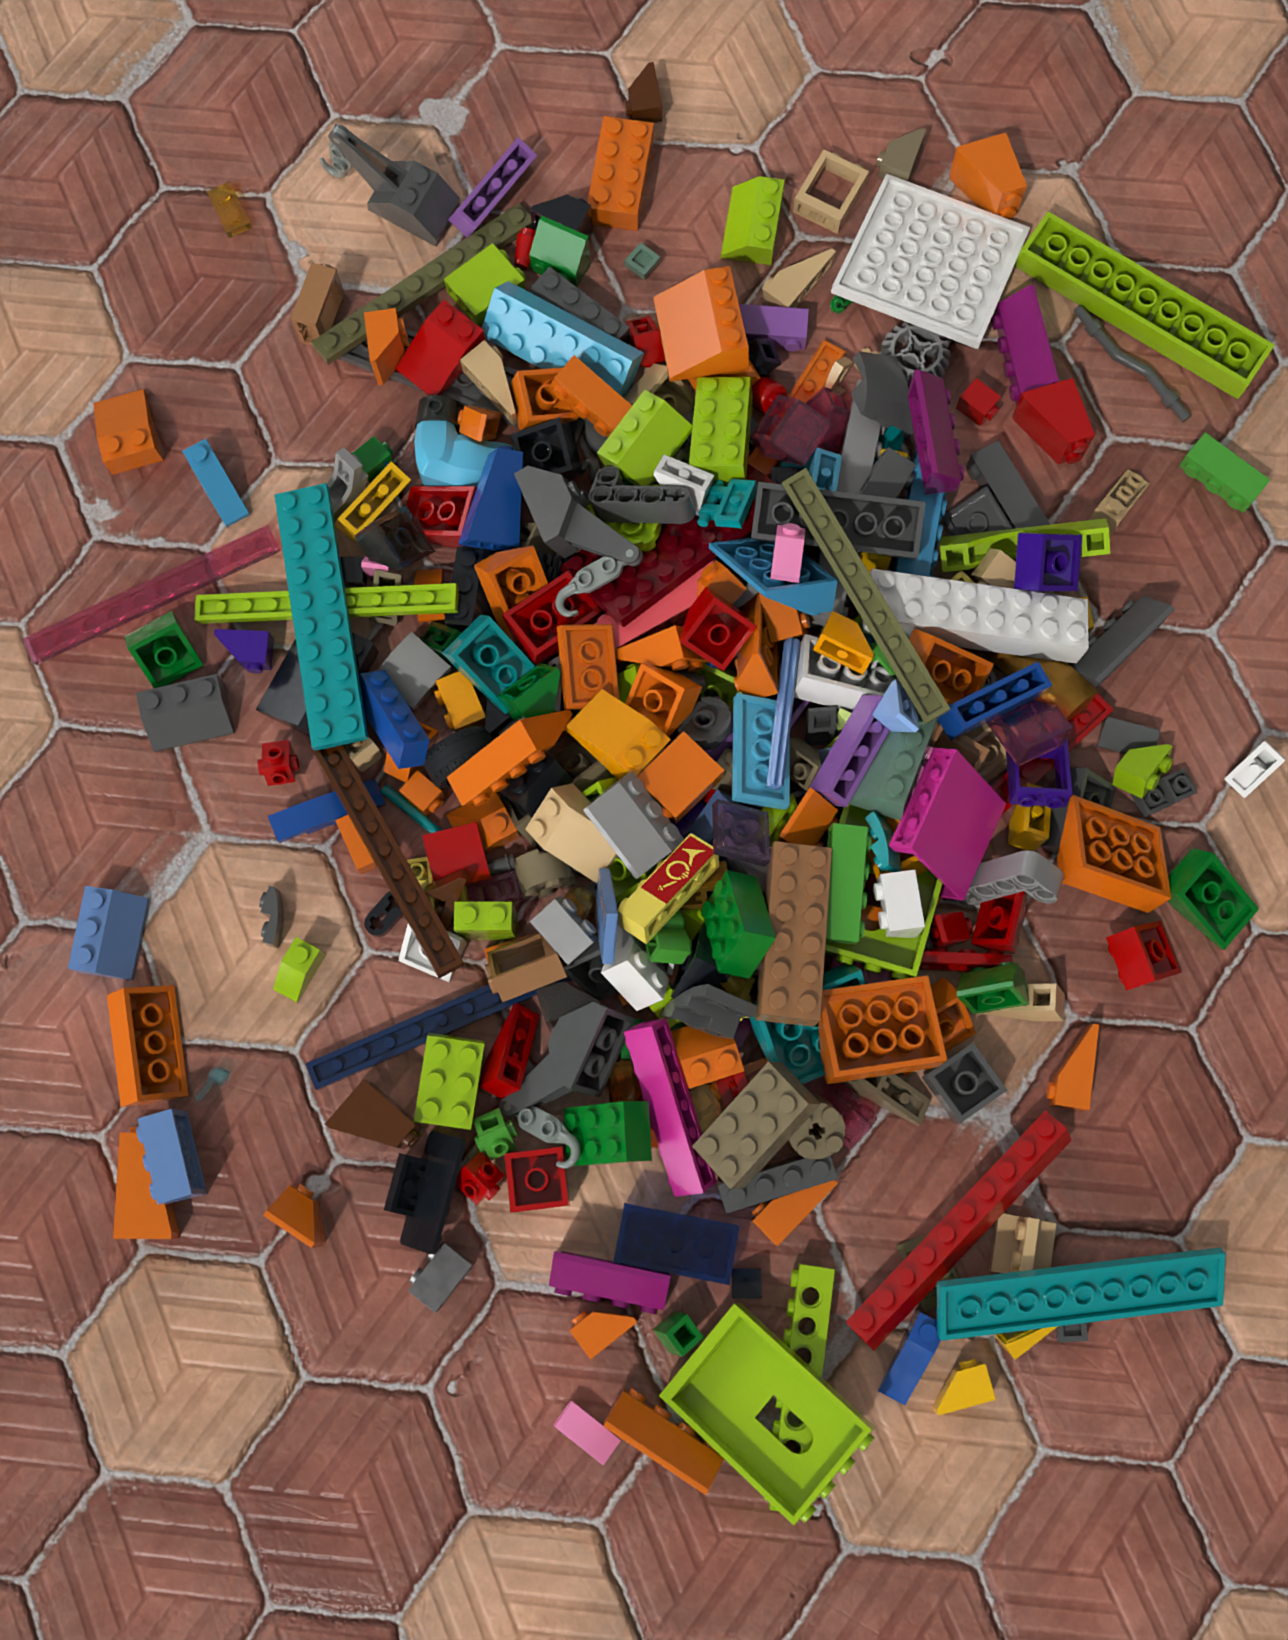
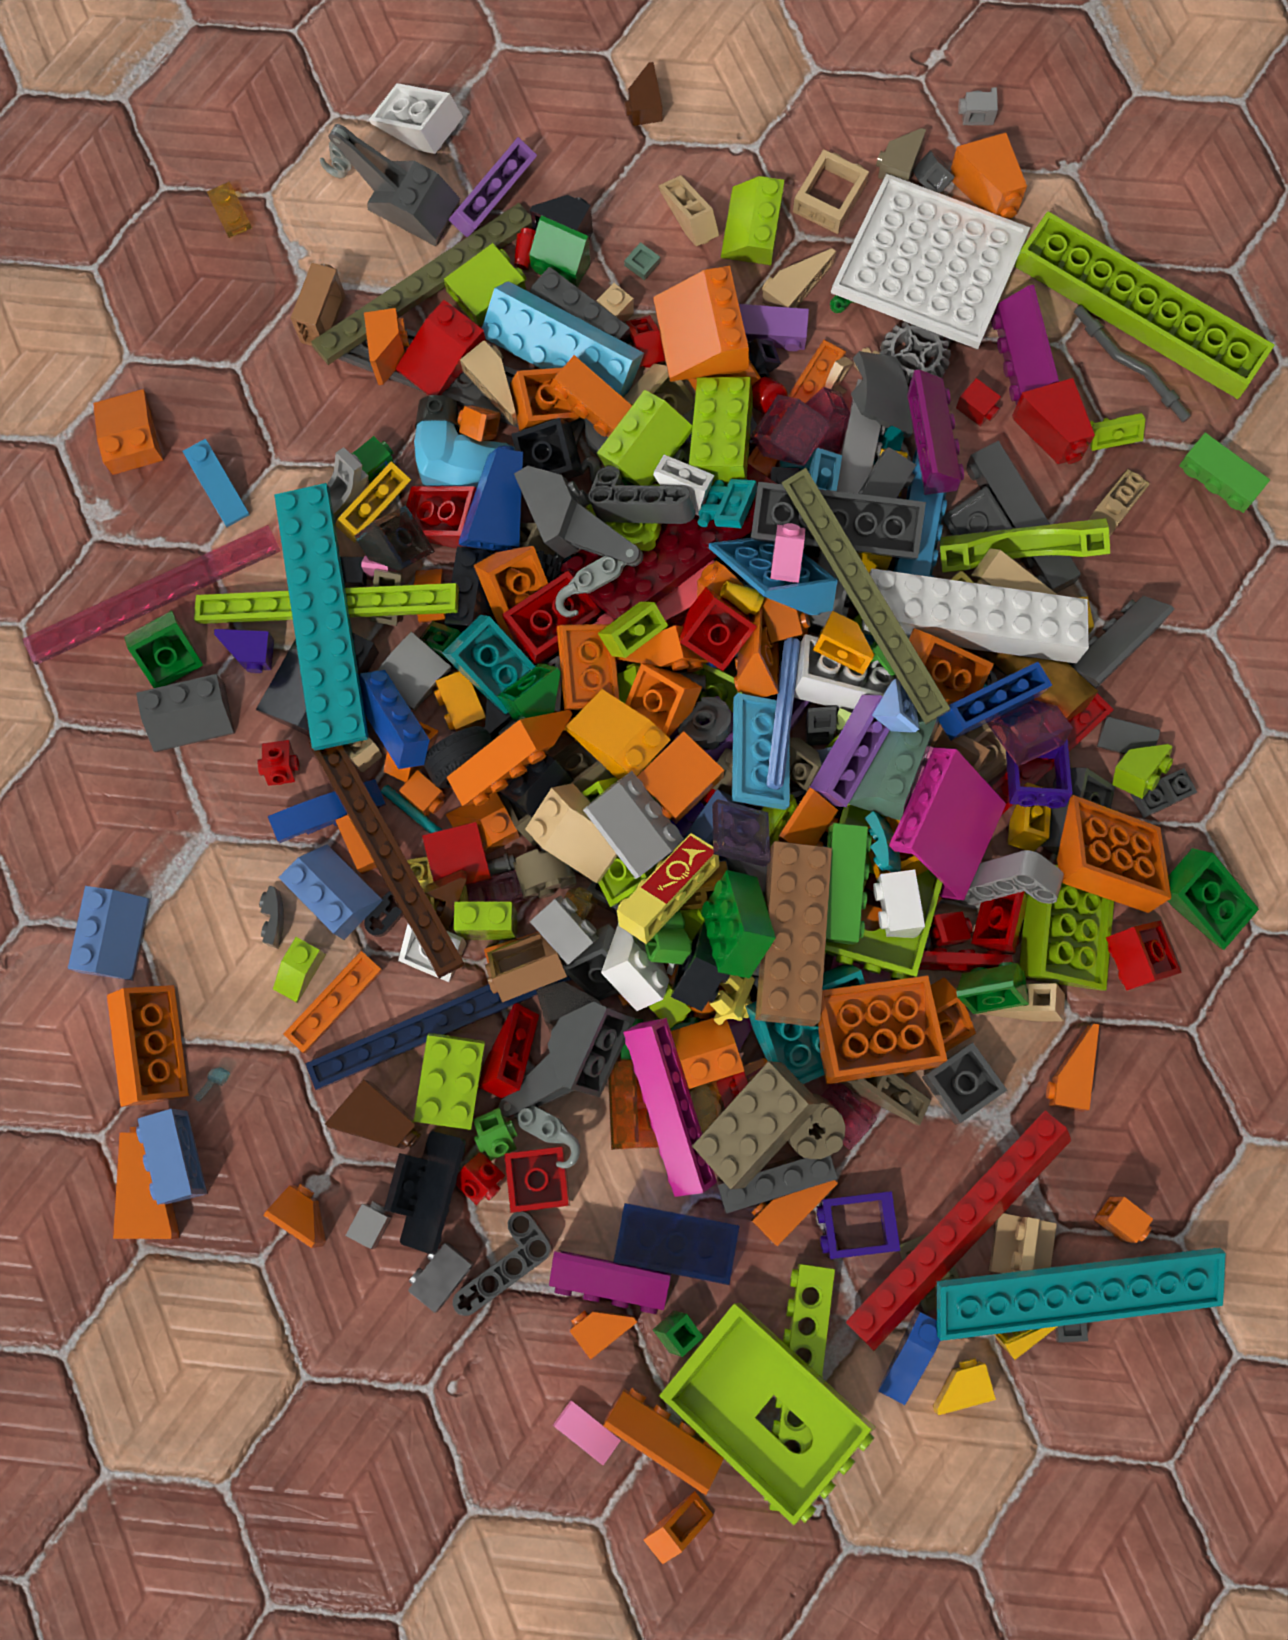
green brick [564,1101,652,1166] -> none
orange brick [587,116,654,231] -> none
medium blue tile [595,868,618,964] -> none
dark grey slope [660,984,758,1039] -> none
black slope [731,1268,762,1299] -> none
dark purple slope [1014,533,1082,591] -> none
white slope [1224,740,1286,798] -> none
none -> medium blue slope [278,845,383,940]
none -> orange plate [283,951,383,1054]
none -> light grey brick [345,1201,392,1249]
none -> white slope [369,83,463,154]
none -> dark grey beam [453,1211,552,1316]
none -> tan brick [596,283,634,323]
none -> lime brick [598,602,668,658]
none -> orange slope [643,1491,714,1564]
none -> tan slope [659,175,719,246]
none -> yellow cone [720,581,764,615]
none -> dark purple window [816,1191,900,1259]
none -> dark grey panel [913,150,955,193]
none -> light grey brick [958,87,998,125]
none -> lime slope [1019,865,1114,991]
none -> lime plate [1090,413,1146,451]
none -> orange brick [1094,1197,1153,1243]

